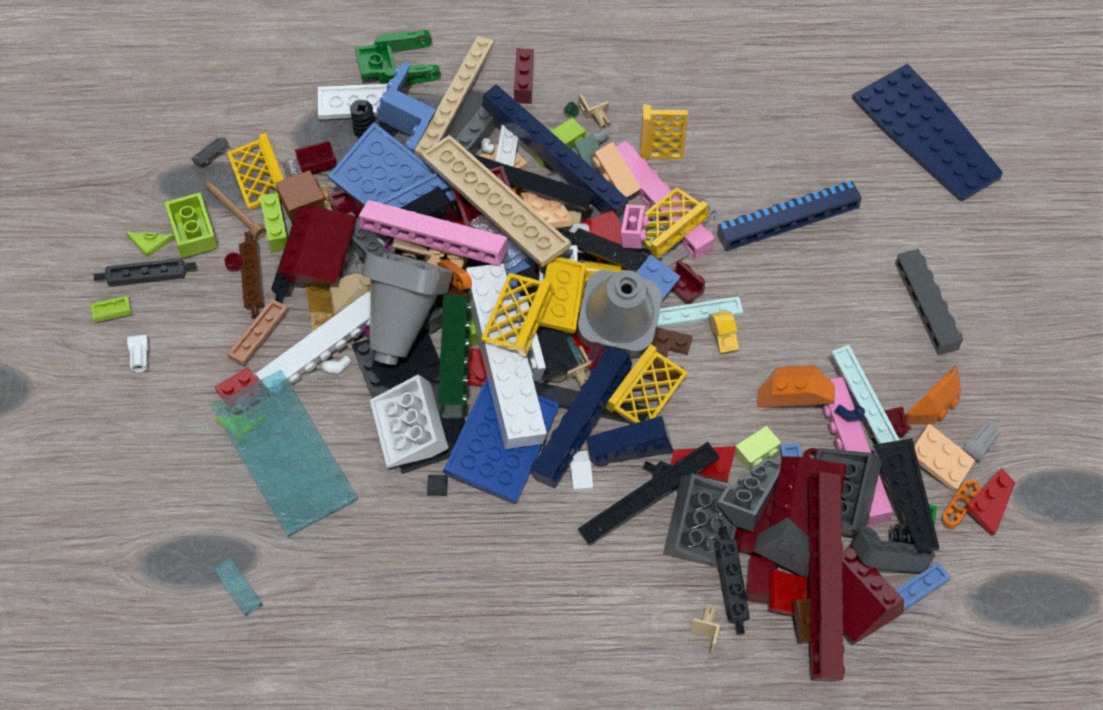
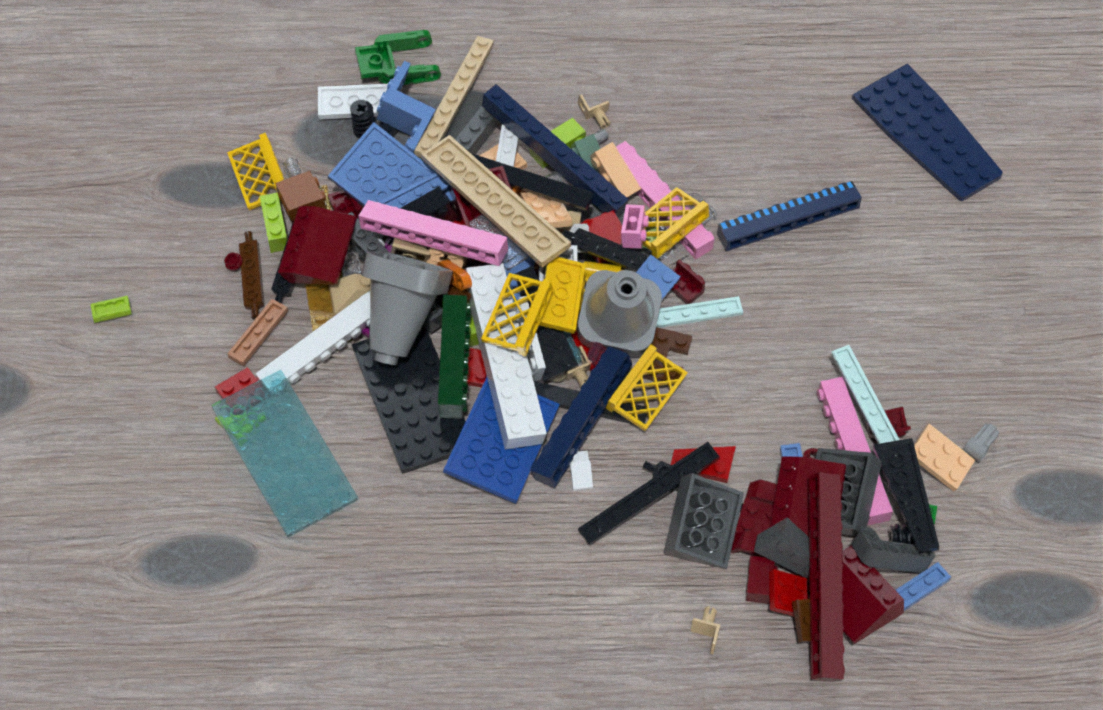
black plate [93,258,196,286] -> none
lime tile [126,231,175,257] -> none
white piece [127,335,149,373] -> none
lime brick [164,193,217,258] -> none
dark grey plate [191,137,228,165] -> none
medium nougat piece [205,181,266,240] -> none
clear light blue tile [213,558,263,617] -> none
dark red bracket [295,141,337,174] -> none
white arm [322,355,351,374] -> none
white slope [370,375,448,468] -> none
black tile [427,475,448,496] -> none
white arm [481,138,495,154] -> none
dark red brick [514,48,534,104] -> none
clear green hinge [564,102,579,117] -> none
dark blue wedge [586,416,674,466] -> none
yellow fence [640,104,688,162] -> none
yellow brick [709,310,739,353] -> none
black plate [715,526,750,635] -> none
dark grey wedge [717,457,781,532] -> none
yellowish green brick [734,426,781,472] -> none
orange wedge [757,365,835,408] -> none
dark blue arm [834,404,865,421] -> none
dark grey brick [895,249,963,355] -> none
orange wedge [905,365,961,425] -> none
orange beam [941,480,980,529] -> none
red wing [964,468,1015,536] -> none

